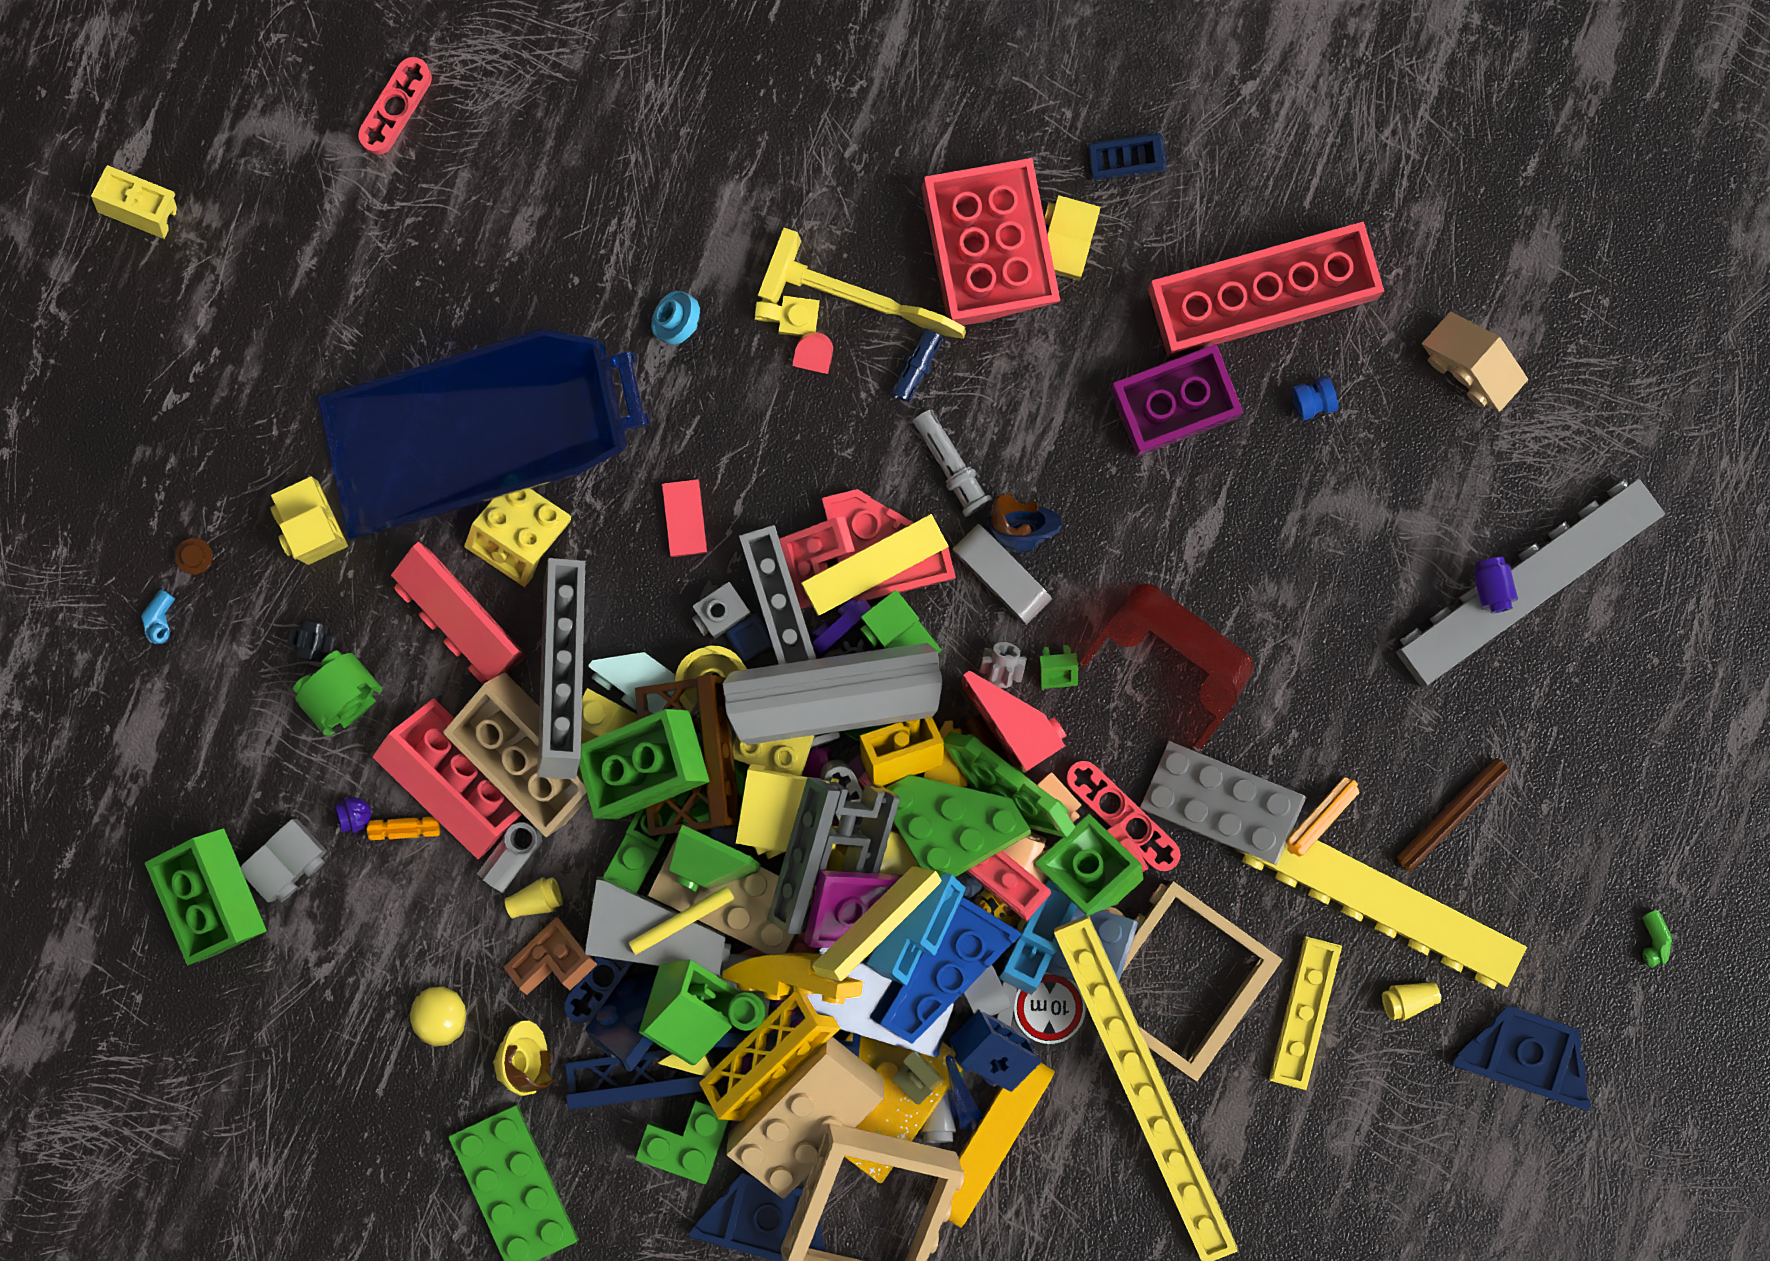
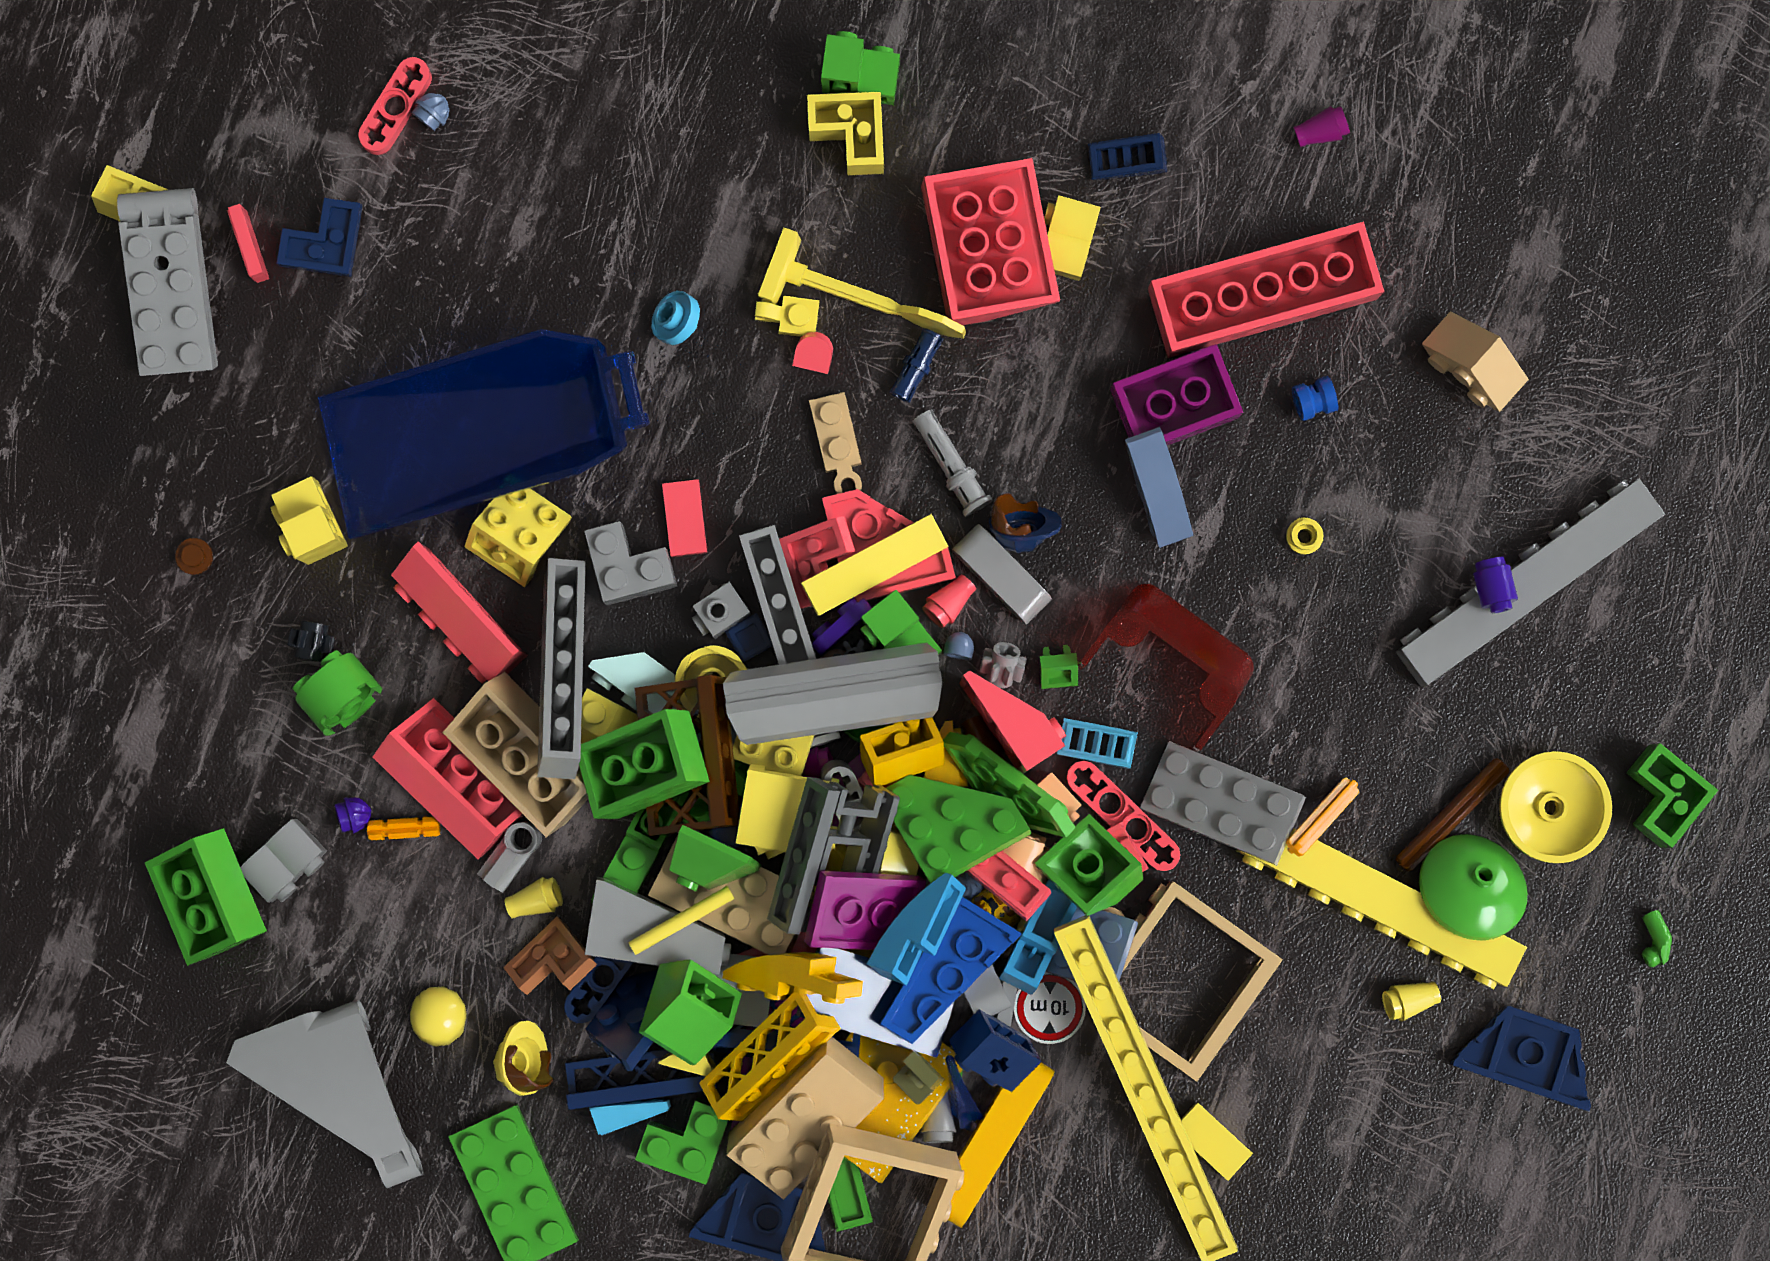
dark azure arm [141,588,176,644] -> none
bright green plate [728,992,766,1031] -> none
light yellow tile [811,866,942,981] -> none
light yellow tile [1269,936,1342,1090] -> none
none -> light grey hinge [117,188,218,376]
none -> light grey panel [226,999,423,1188]
none -> coral tile [227,204,269,283]
none -> dark blue plate [276,198,363,277]
none -> sand blue plate [411,93,449,131]
none -> light grey brick [584,521,678,605]
none -> medium azure slope [589,1098,671,1135]
none -> light yellow brick [807,92,884,175]
none -> tan plate [809,392,862,494]
none -> bright green brick [821,31,900,105]
none -> bright green tile [828,1157,873,1232]
none -> coral cone [922,574,976,628]
none -> sand blue hinge [943,632,974,660]
none -> medium azure slope [1057,718,1138,769]
none -> sand blue slope [1125,427,1194,548]
none -> light yellow tile [1180,1102,1253,1181]
none -> light yellow plate [1286,518,1323,555]
none -> magenta cone [1294,106,1350,147]
none -> bright green dish [1419,834,1528,941]
none -> light yellow dish [1499,752,1612,863]
none -> bright green brick [1627,743,1719,848]

